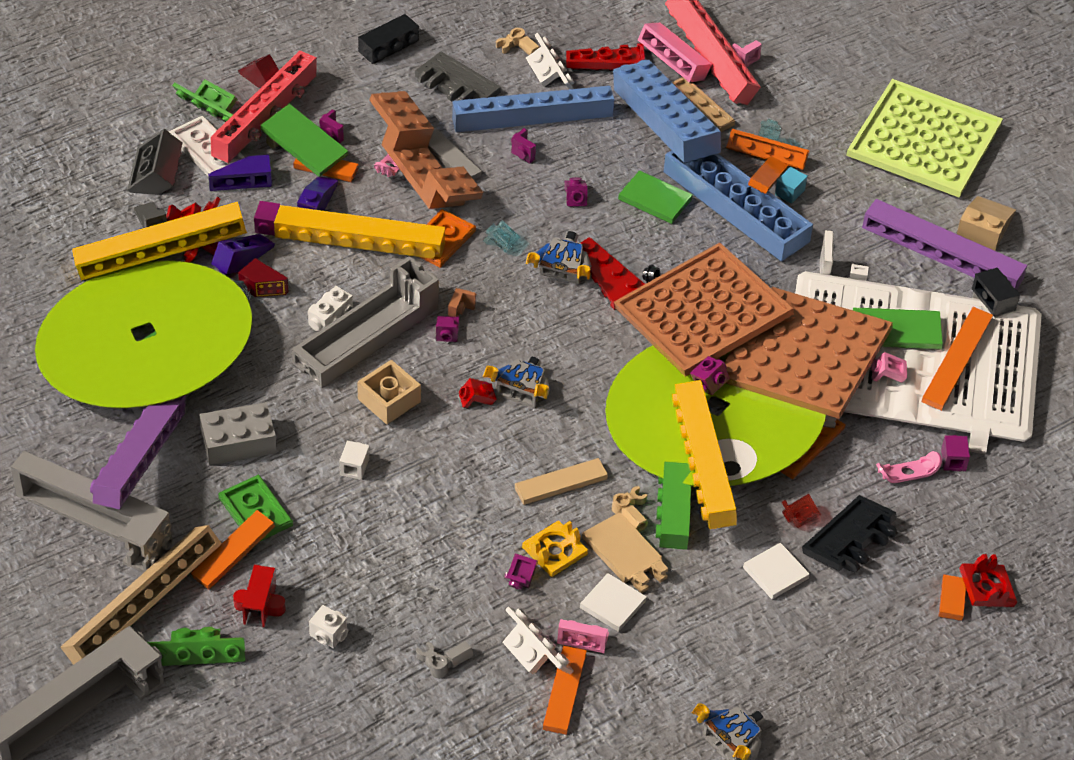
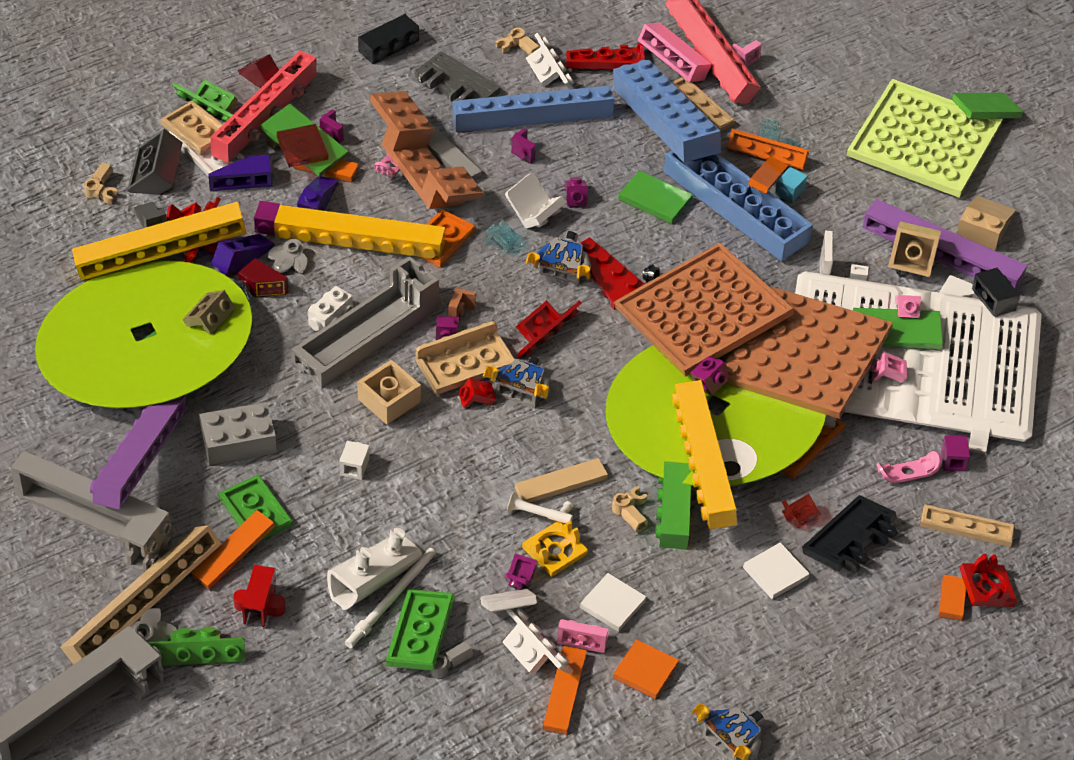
white brick [309,605,348,649] -> none
tan tile [582,512,668,593] -> none
orange tile [921,307,993,411] -> none
none -> tan bar [84,162,118,204]
none -> light grey plate [131,608,177,642]
none -> tan tile [161,101,223,155]
none -> dark tan bracket [183,290,235,334]
none -> light grey plate [267,239,308,274]
none -> clear red tile [276,124,329,168]
none -> white piece [327,528,422,610]
none -> white bar [345,548,436,648]
none -> bright green tile [386,589,455,671]
none -> tan bracket [416,321,515,395]
none -> white tile [480,589,537,612]
none -> white bracket [505,173,566,229]
none -> white piece [507,491,573,524]
none -> red bracket [516,300,582,358]
none -> orange tile [613,639,679,699]
none -> tan brick [888,221,941,277]
none -> bright pink bracket [895,295,921,318]
none -> tan tile [920,504,1015,547]
none -> white tile [939,275,974,297]
none -> bright green tile [952,93,1023,119]

